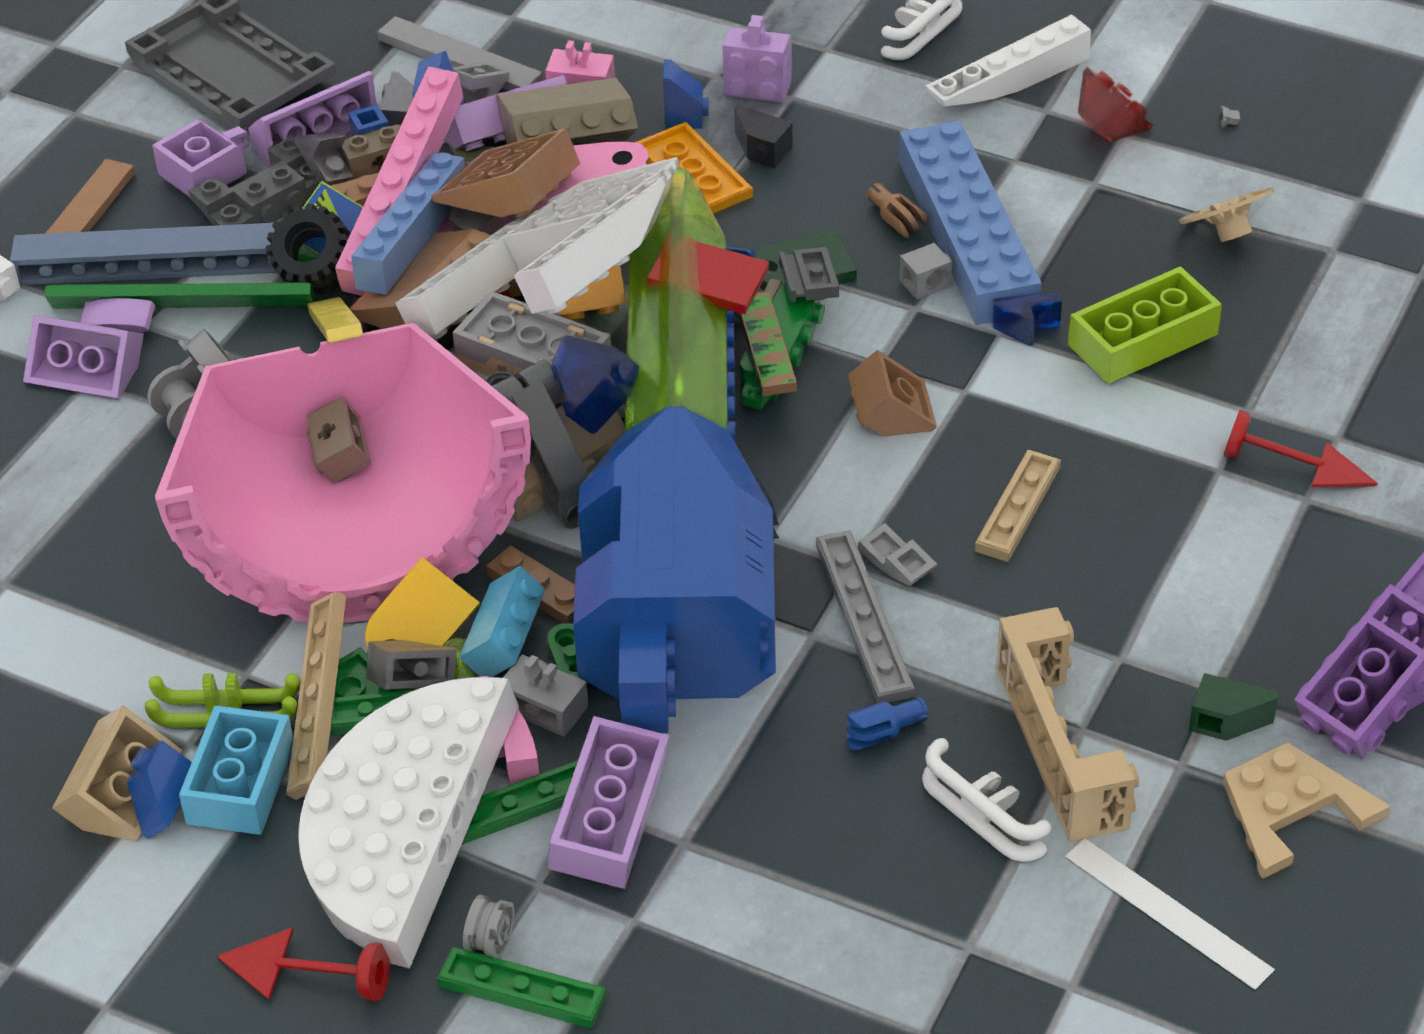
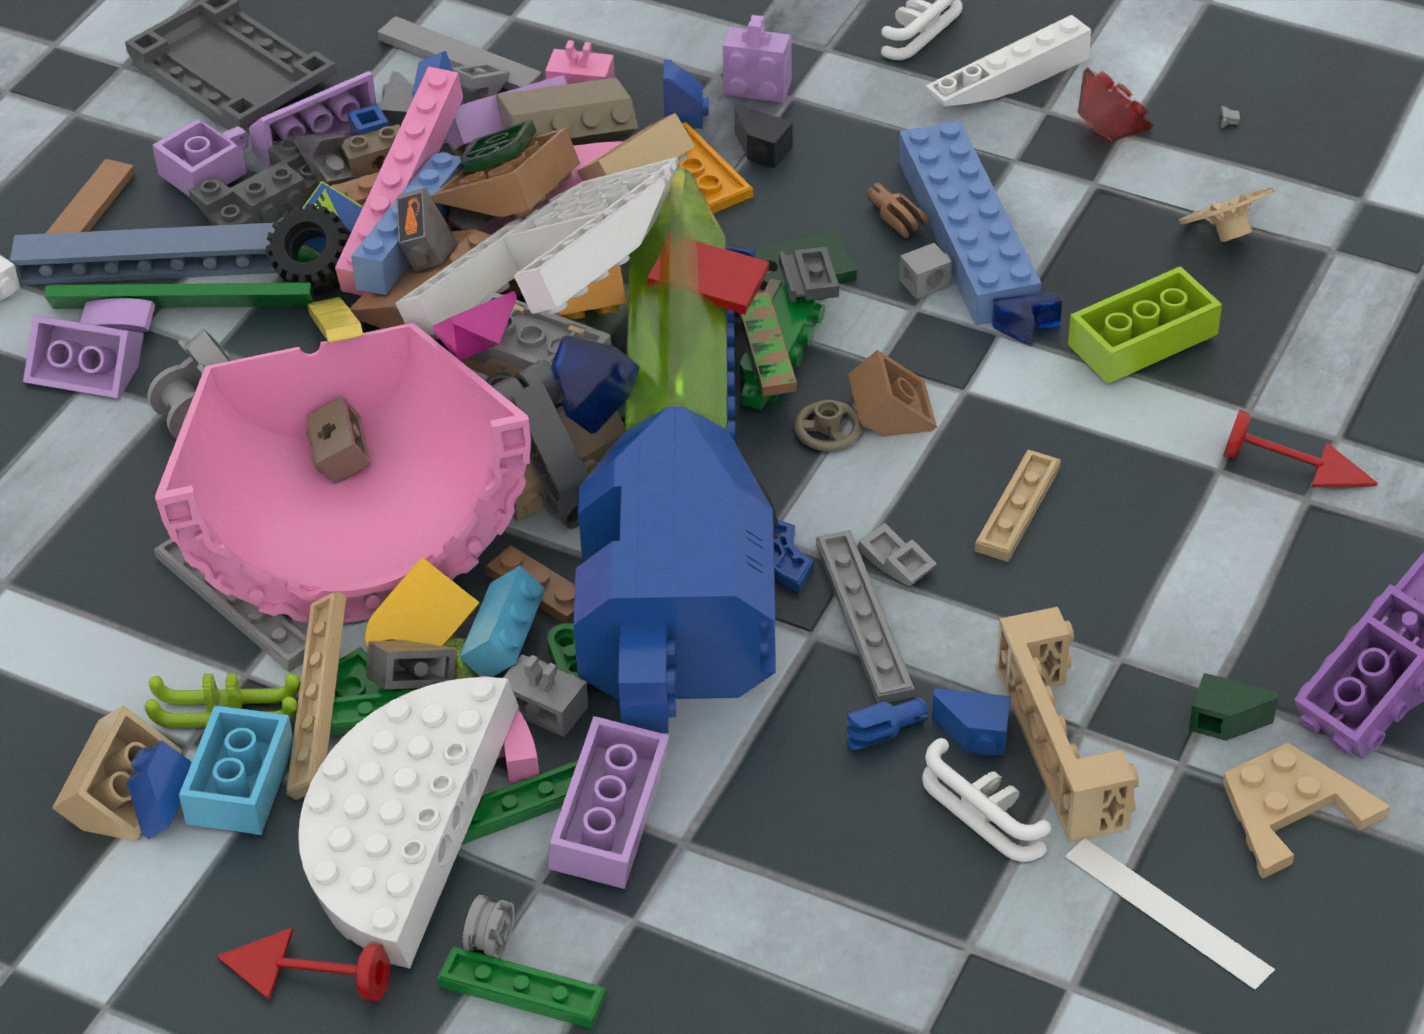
none -> light grey tile [154,538,307,673]
none -> flat silver slope [396,187,457,272]
none -> dark pink slope [432,291,517,360]
none -> dark green tile [460,119,537,173]
none -> tan slope [577,113,695,181]
none -> blue tile [773,520,814,593]
none -> dark tan piece [794,400,863,452]
none -> blue slope [932,688,1011,756]

